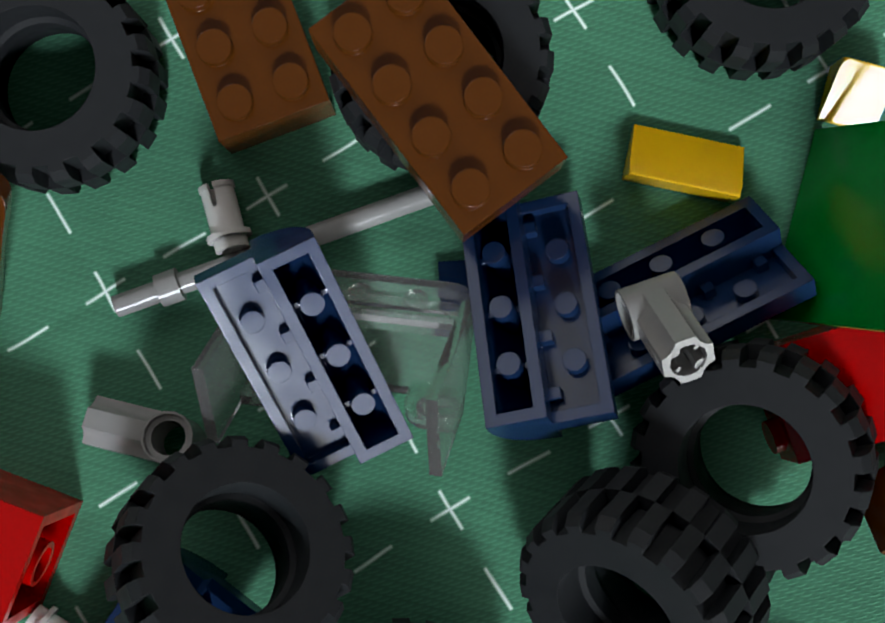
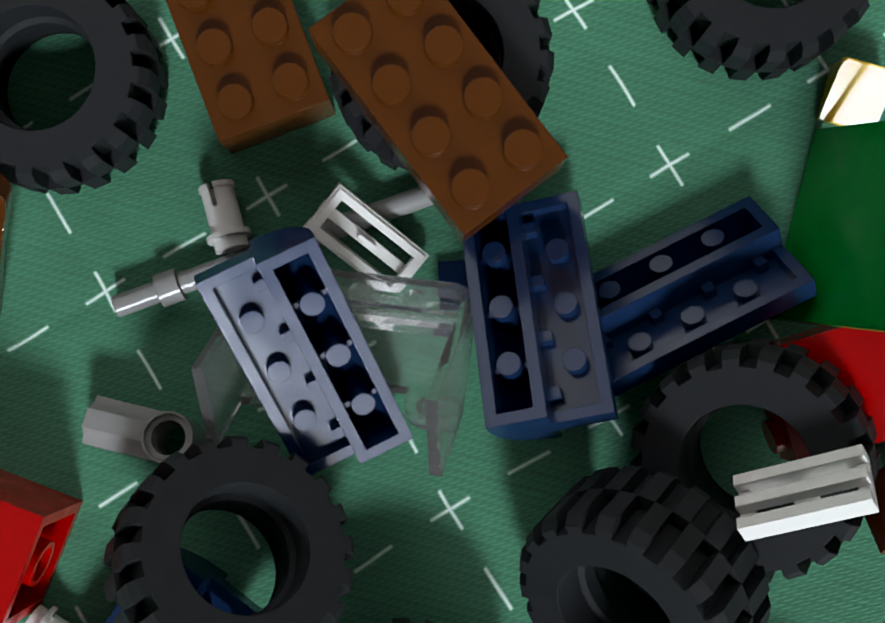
light grey piece [615,271,715,384] -> none
yellow slope [622,124,744,203] -> none
none -> white tile [303,182,429,299]
none -> white tile [733,444,879,542]

